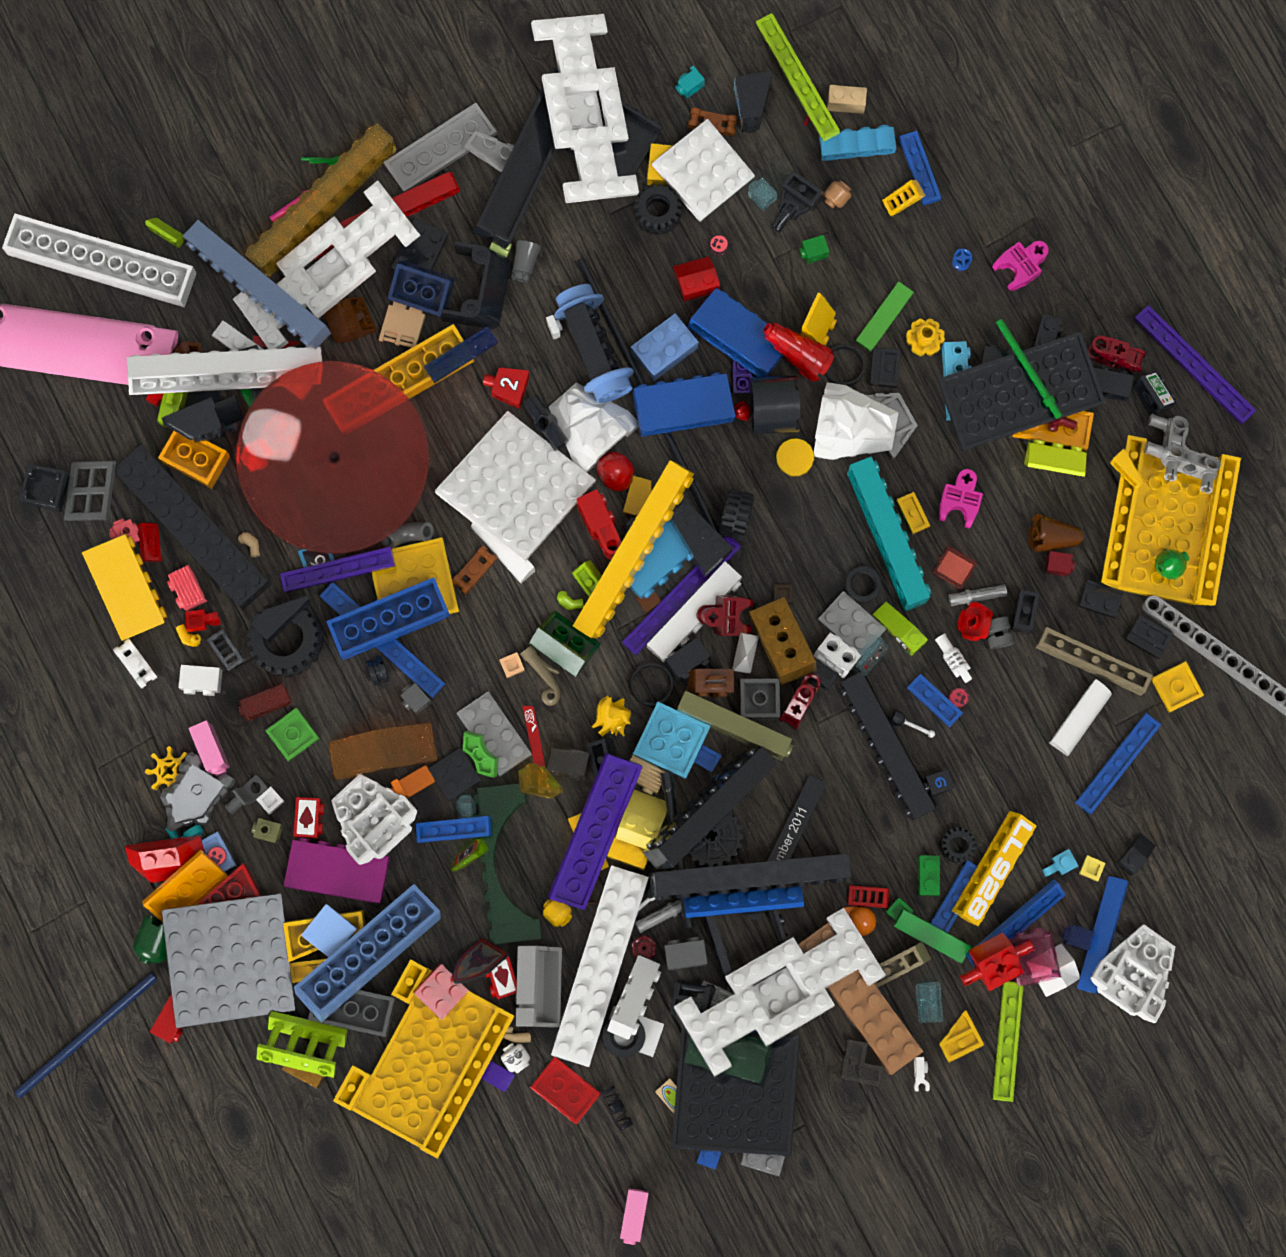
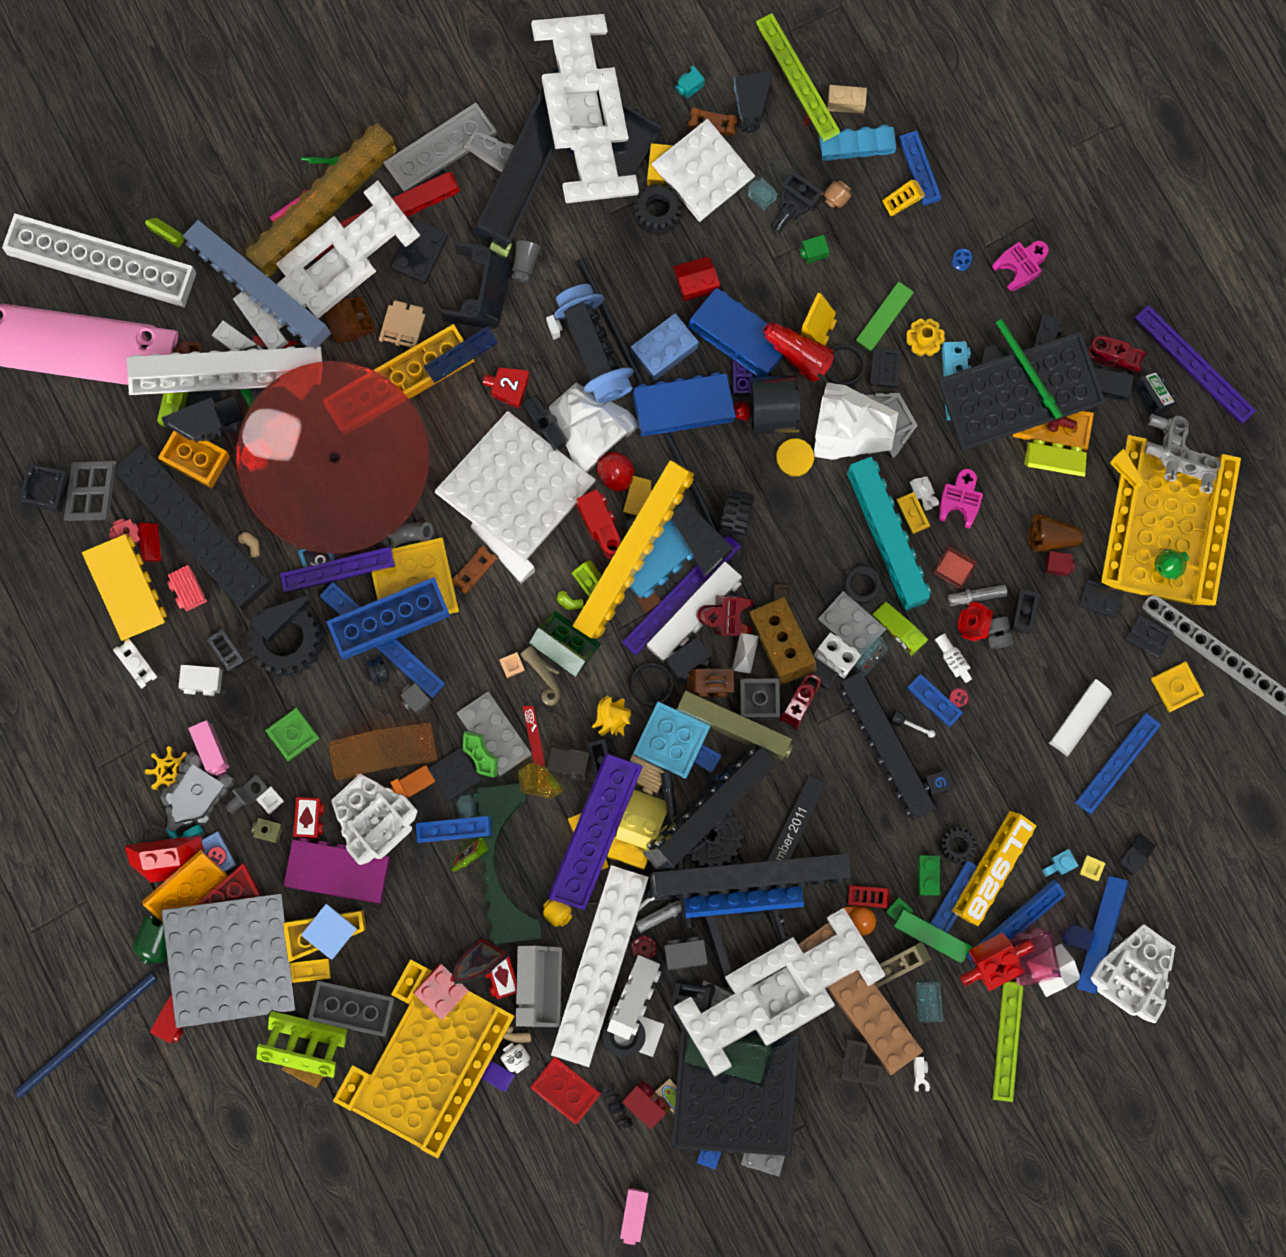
red piece [146,393,164,407] -> none
yellow arm [176,624,201,647] -> none
red plate [185,609,221,632] -> none
clear red brick [238,684,292,721] -> none
medium blue brick [294,884,441,1022] -> none
dark blue brick [387,260,455,317] -> none
tile [710,235,728,255] -> none
yellow wing [939,1011,984,1063] -> none
dark tan brick [1035,627,1153,696] -> none
none -> dark red brick [622,1080,671,1129]
none -> white plate [910,476,939,511]

